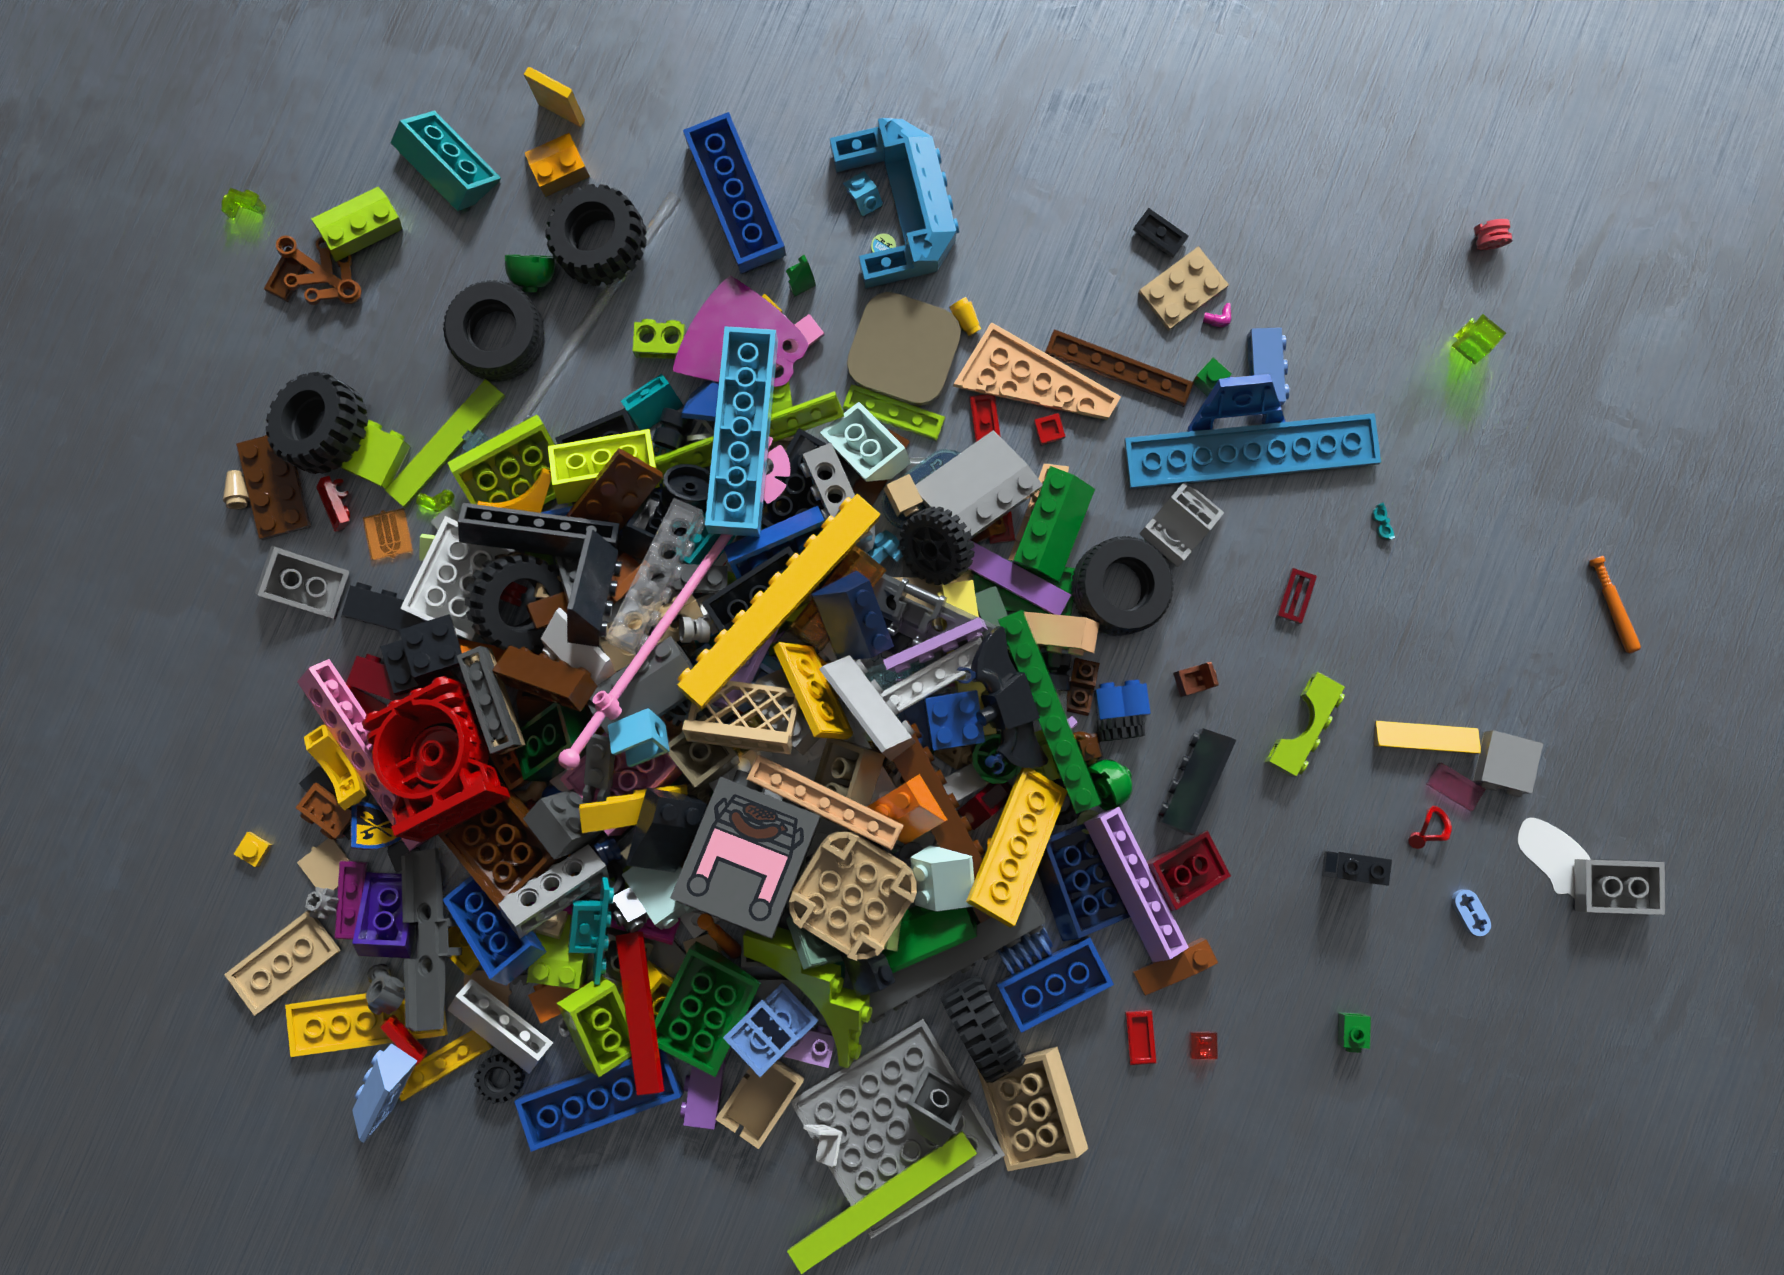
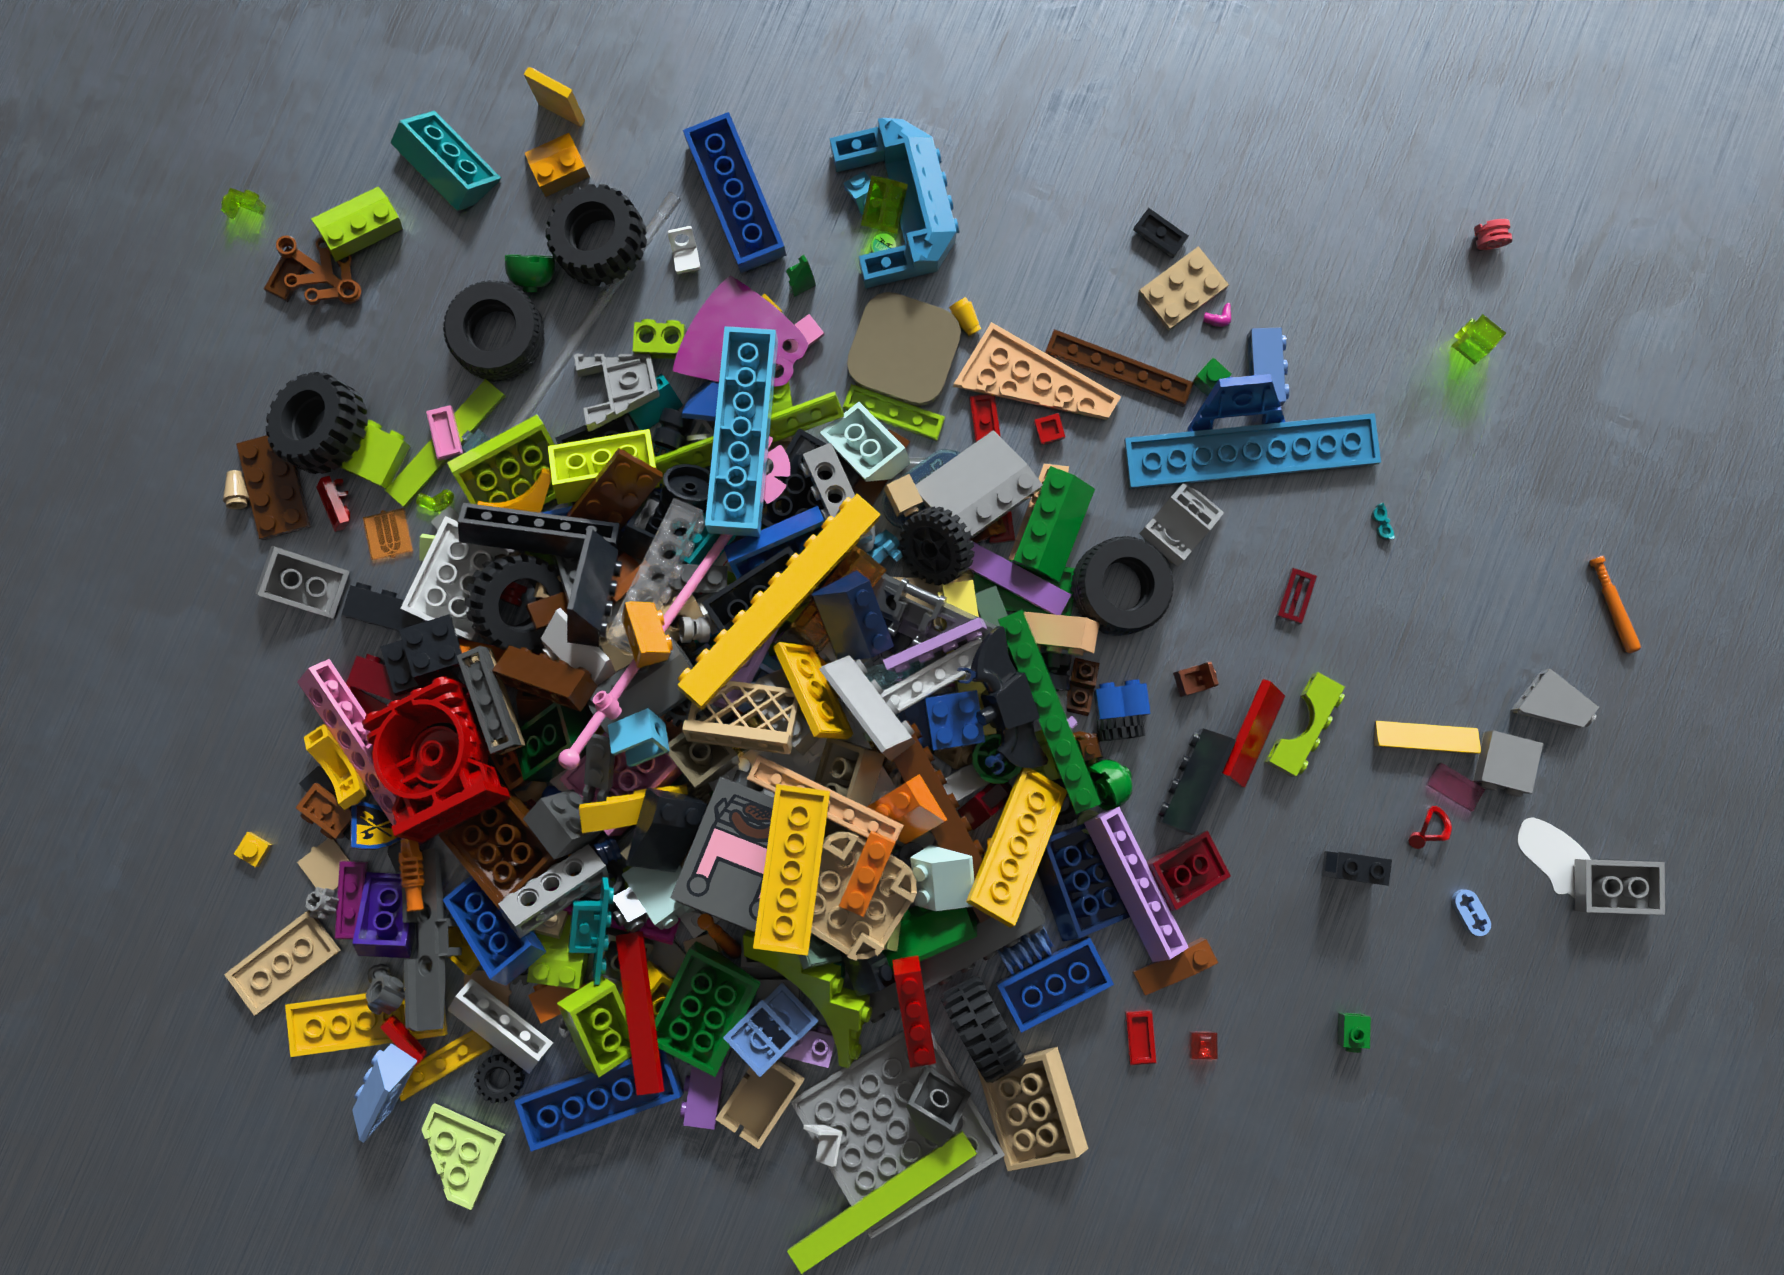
none -> orange hinge [399,839,425,912]
none -> yellowish green plate [421,1103,506,1210]
none -> bright pink tile [426,405,463,461]
none -> light grey wing [574,354,659,432]
none -> light orange slope [621,601,673,668]
none -> white bracket [667,226,701,274]
none -> yellow plate [753,784,830,956]
none -> orange plate [839,831,896,917]
none -> clear neon green brick [861,175,908,234]
none -> red brick [892,955,936,1068]
none -> red tile [1222,679,1285,788]
none -> light grey slope [1511,669,1599,729]

